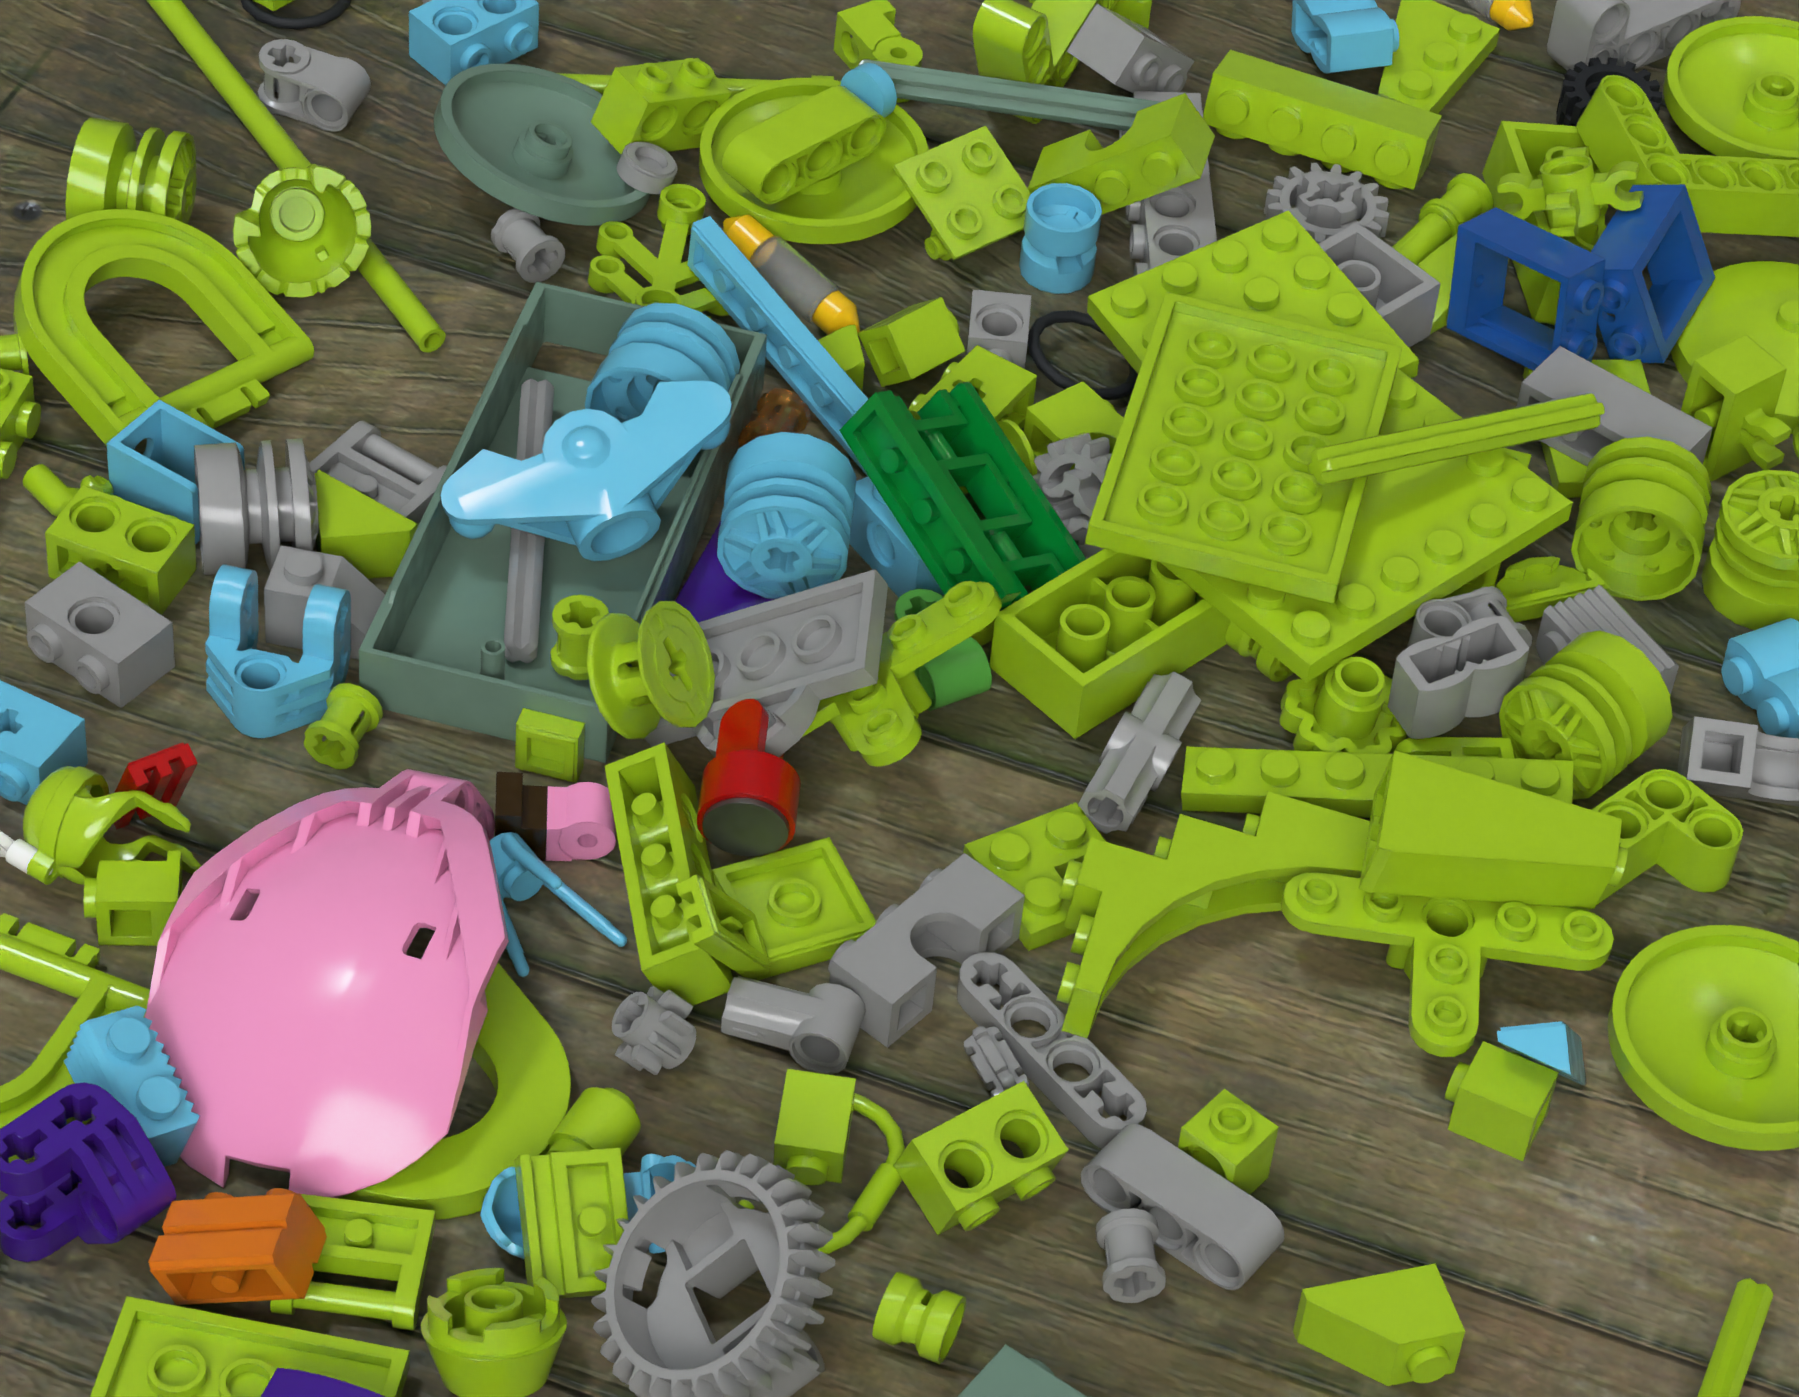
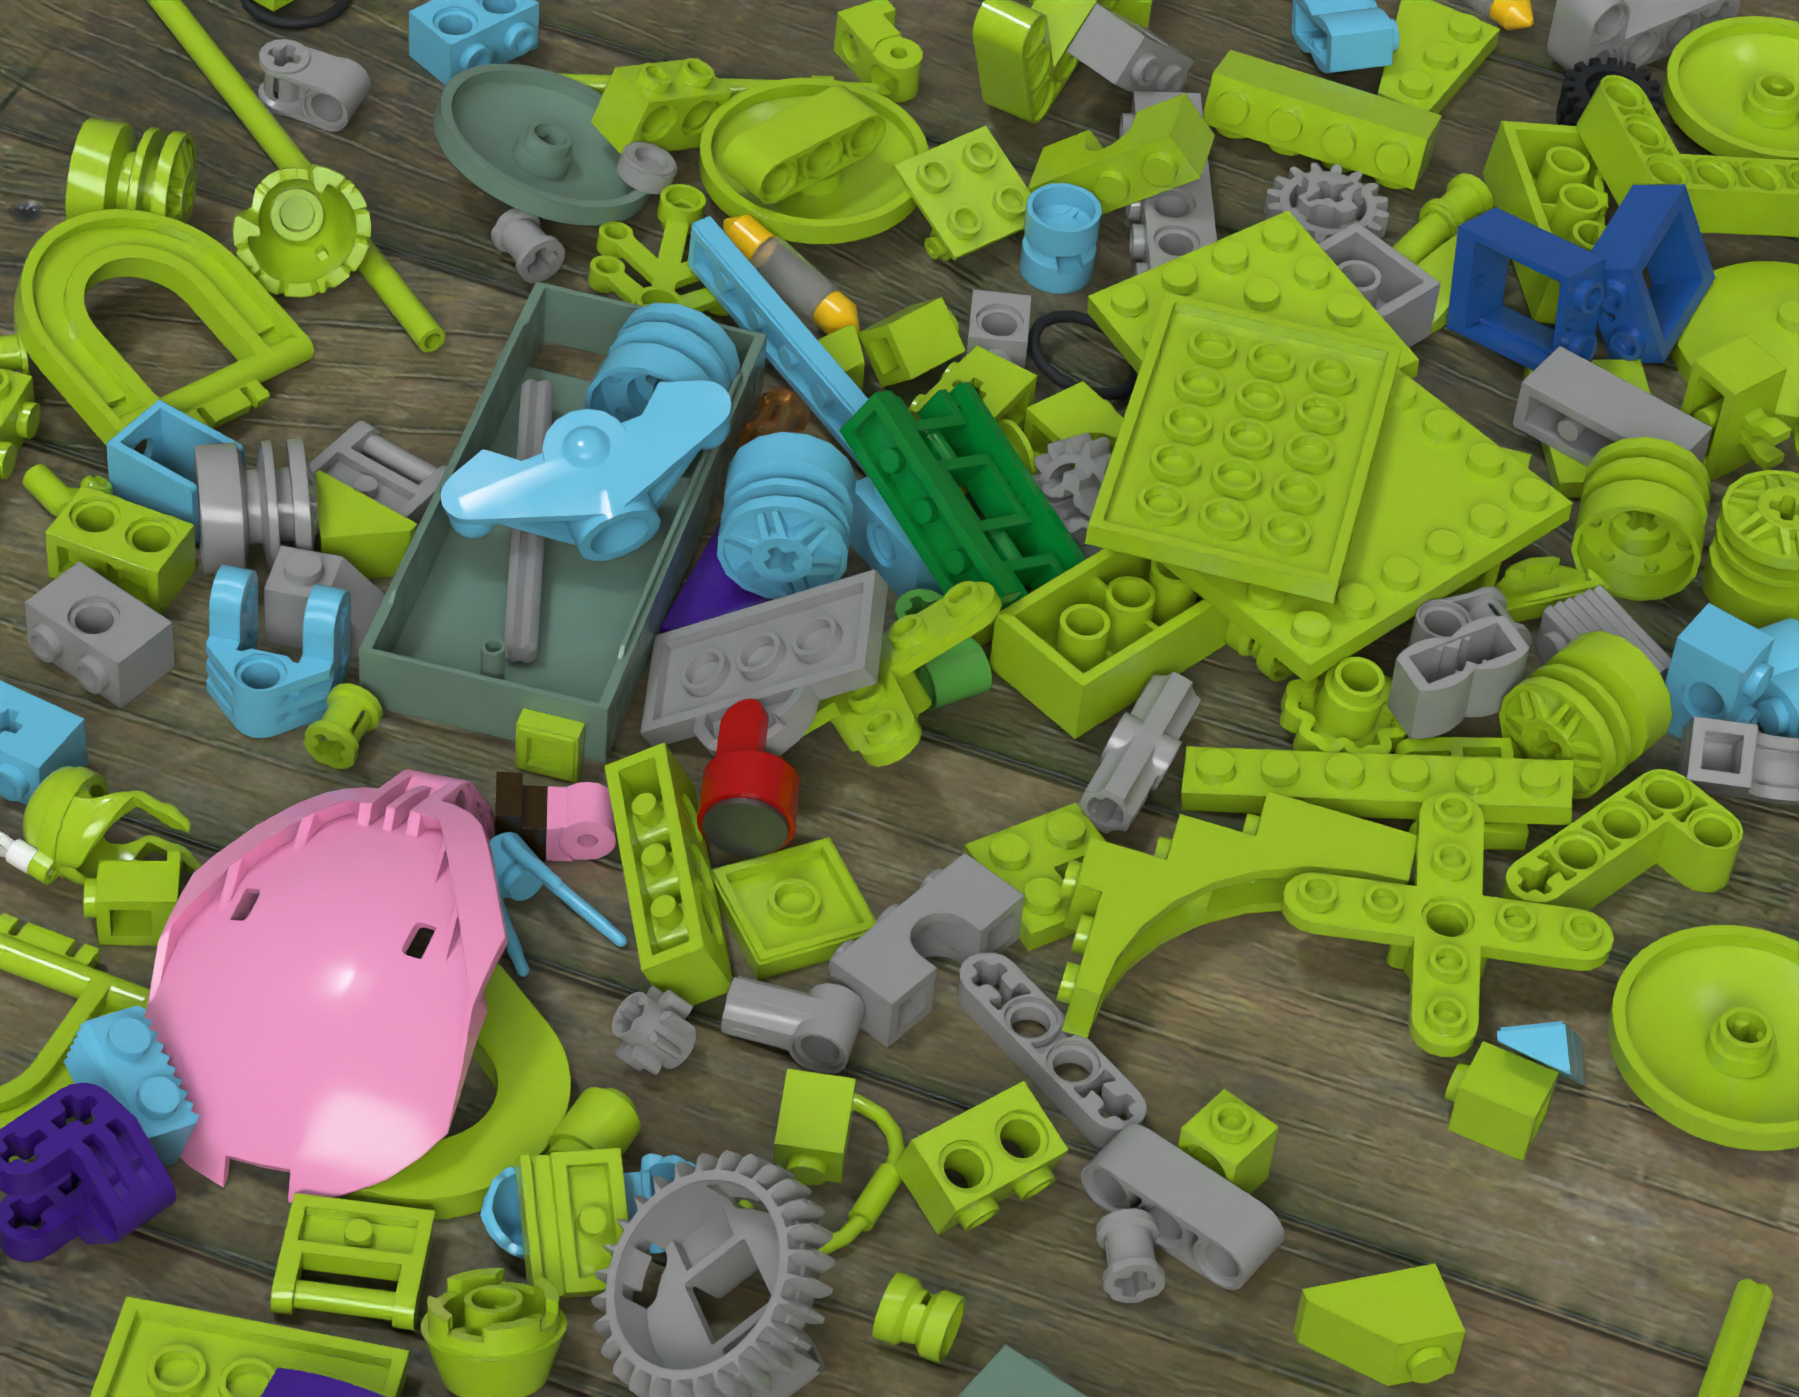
red tile [114,742,198,830] -> none
orange brick [148,1188,327,1305] -> none
lime bush [550,595,609,680] -> none
lime piece [587,601,715,739] -> none
lime tile [676,874,771,979] -> none
medium azure tile [840,63,897,117] -> none
sand green axle [858,59,1160,131] -> none
light grey piece [964,1025,1029,1097] -> none
lime axle [1307,393,1605,485] -> none
lime slope [1359,750,1628,909] -> none
lime pin [1497,146,1644,238] -> none
none -> medium azure brick [1665,603,1775,739]

